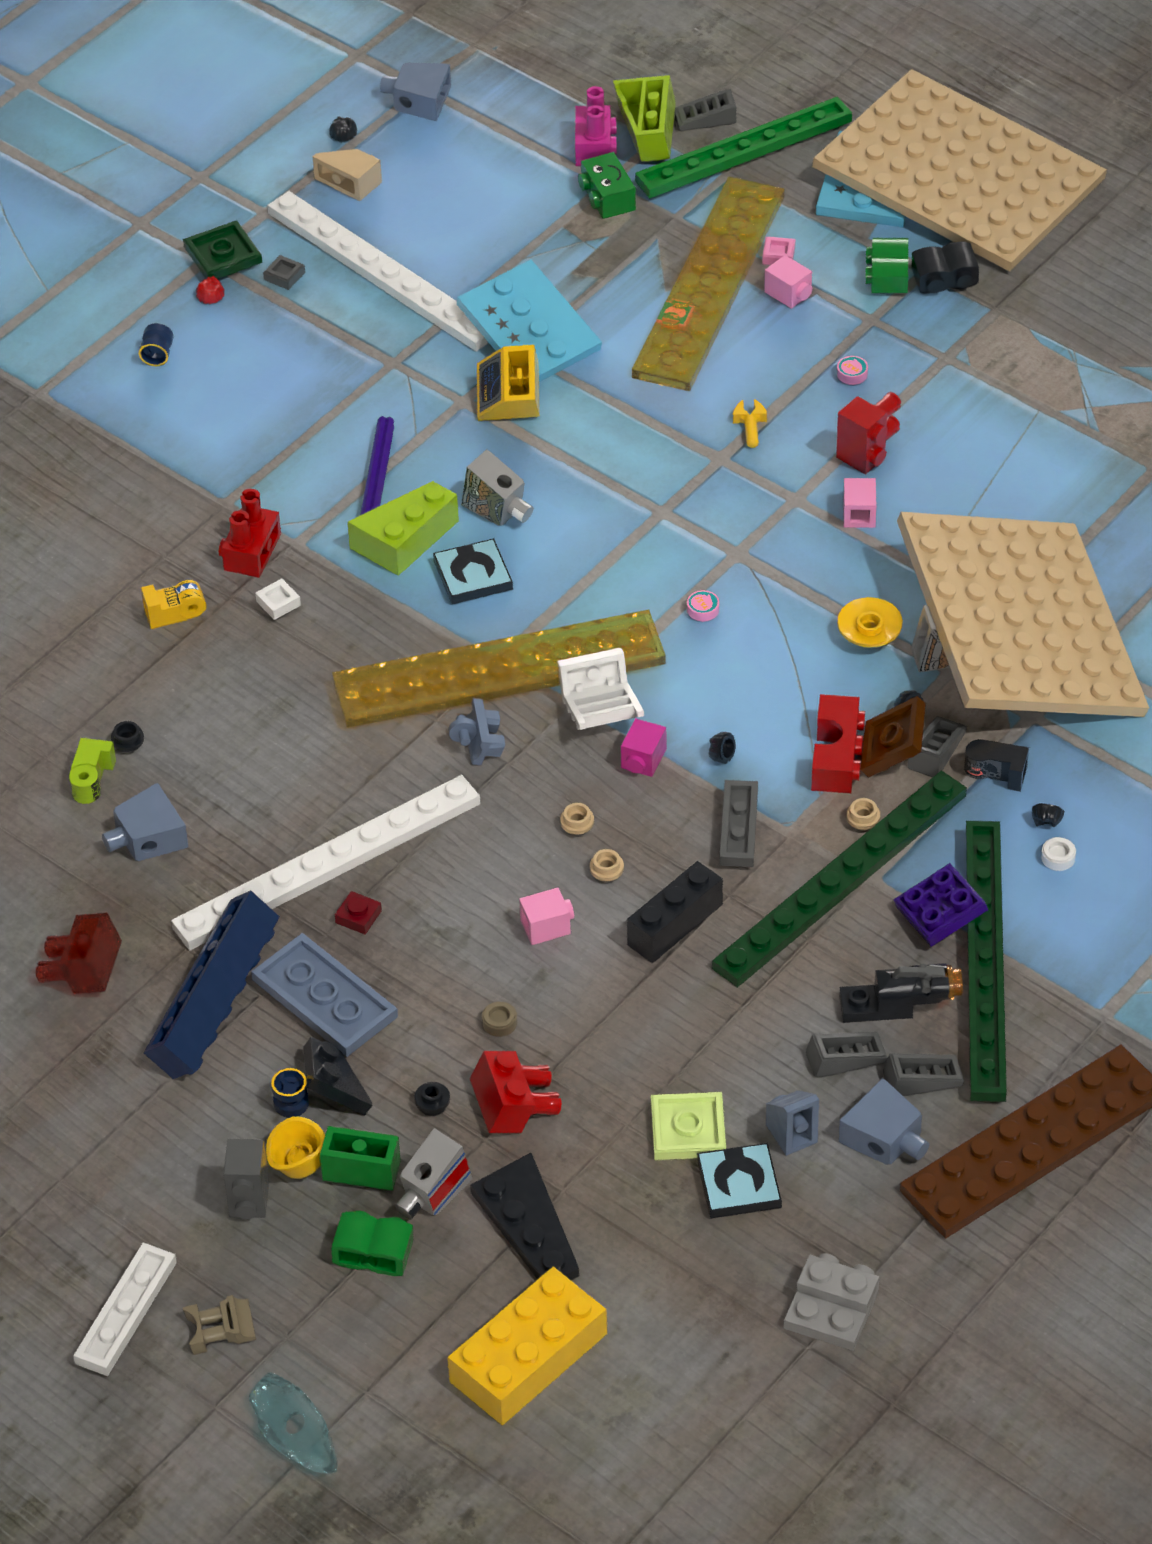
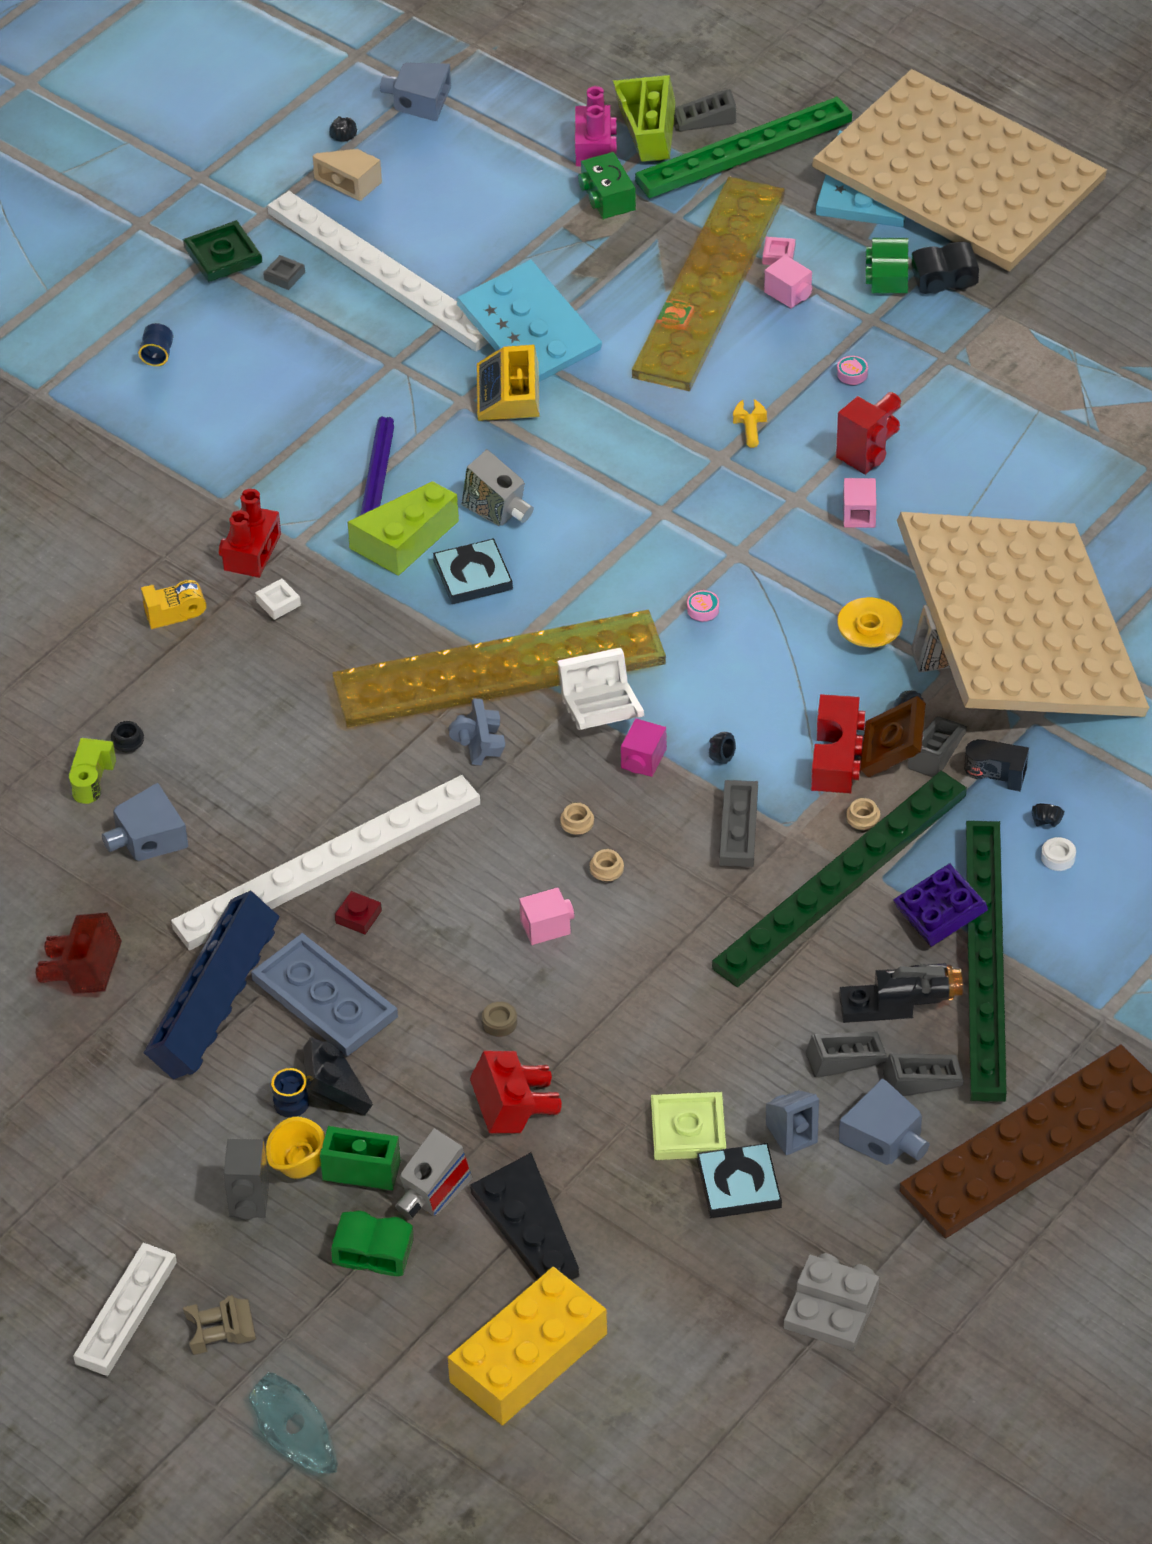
red piece [196,276,225,304] -> none
black plate [414,1082,450,1116] -> none
black brick [627,861,723,964] -> none

